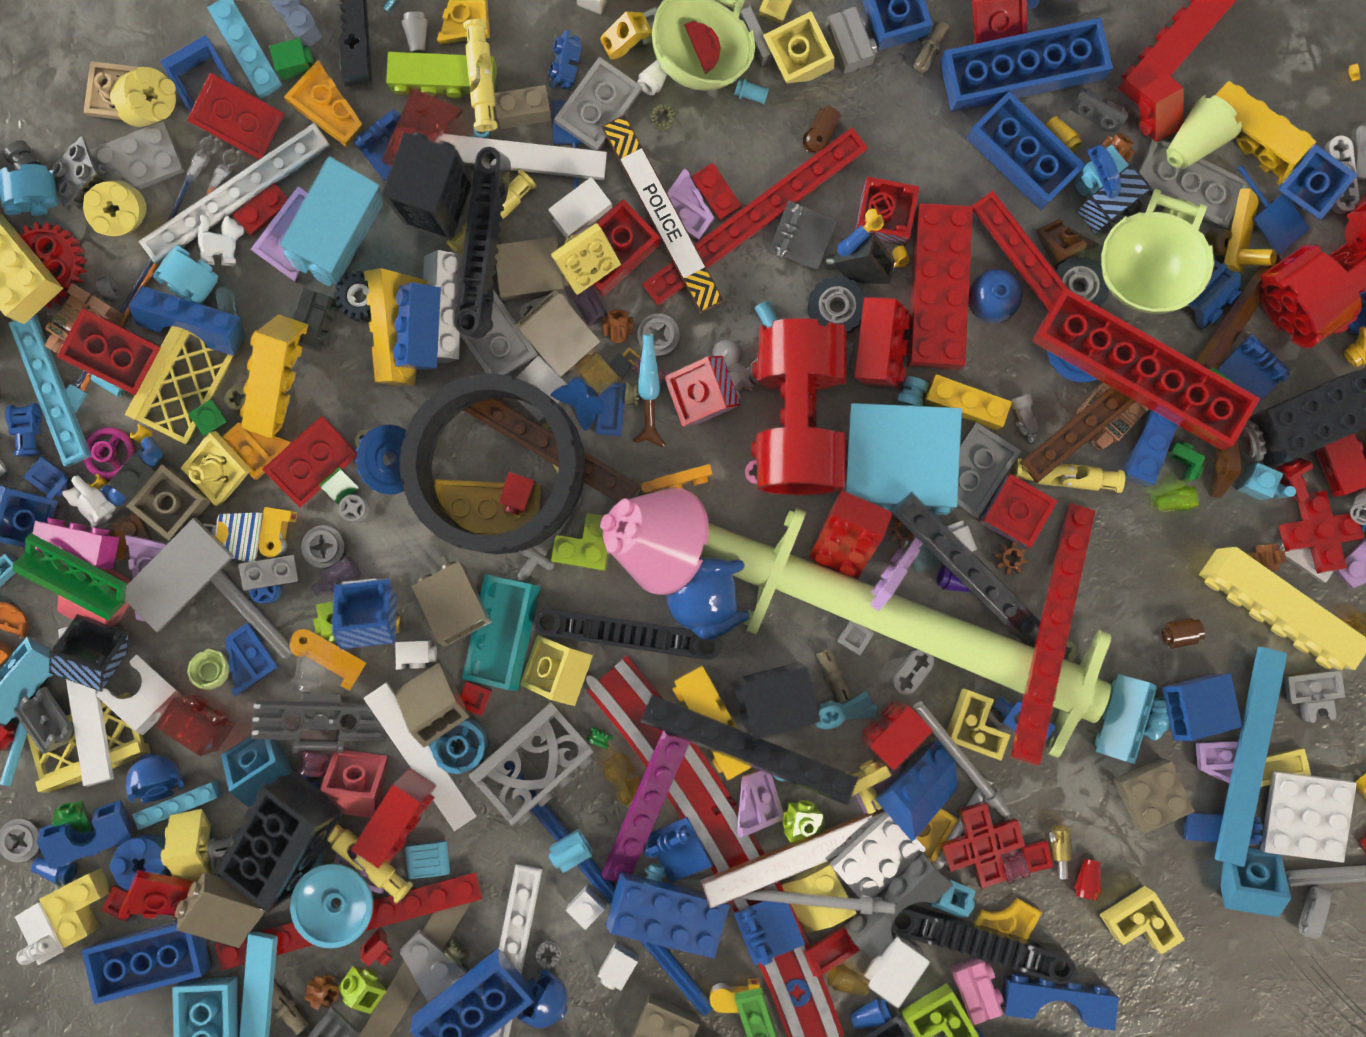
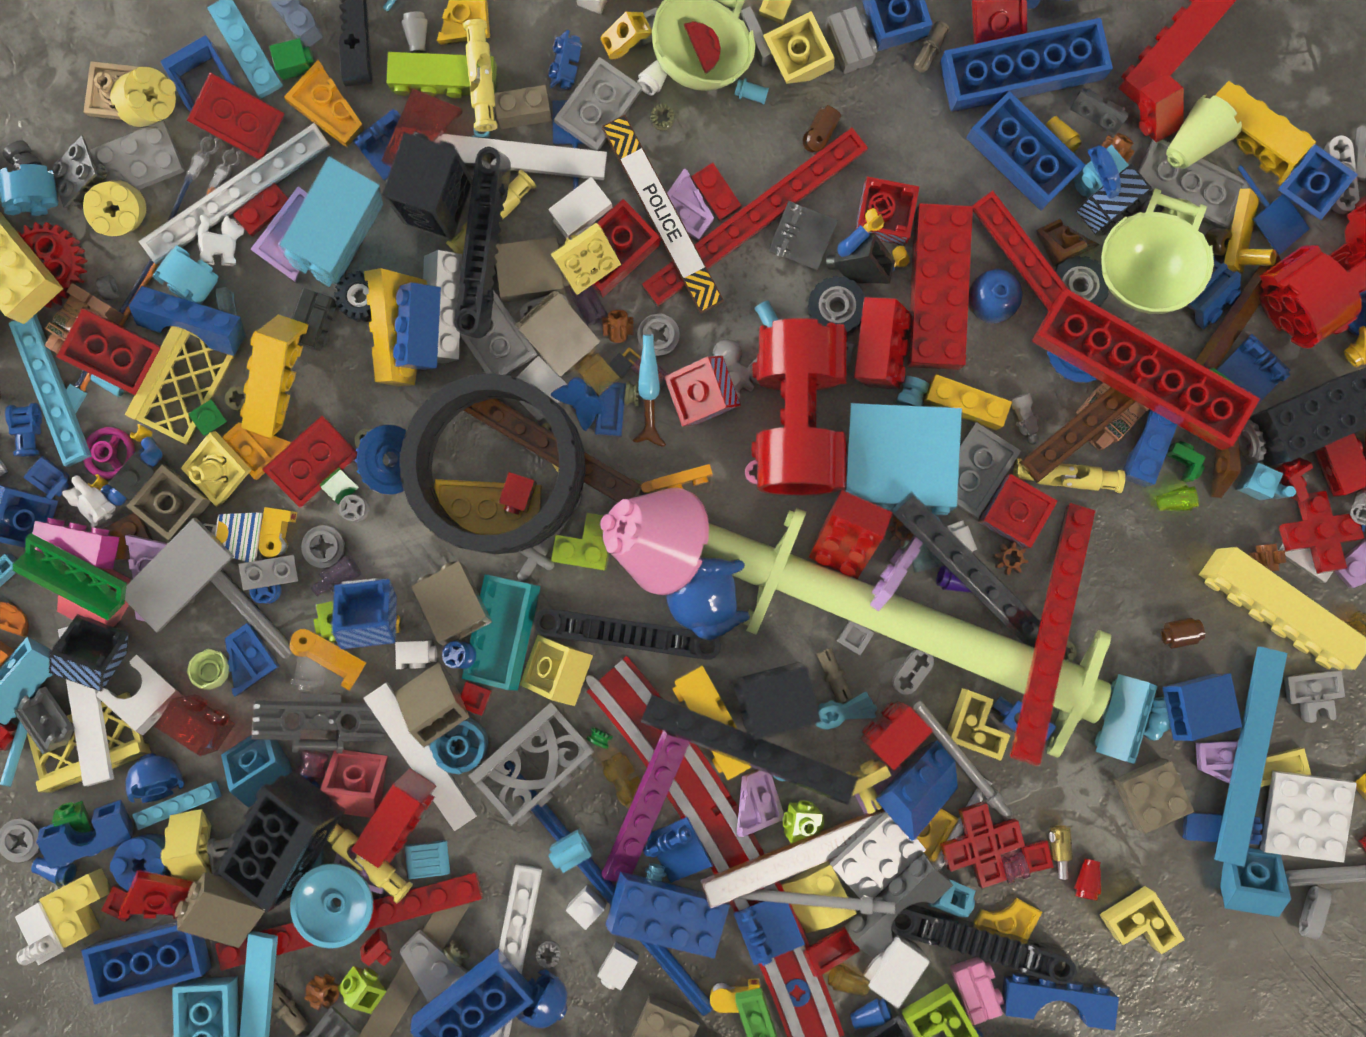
yellow piece [1349,64,1361,81] -> none
none -> blue wheel [442,641,476,669]

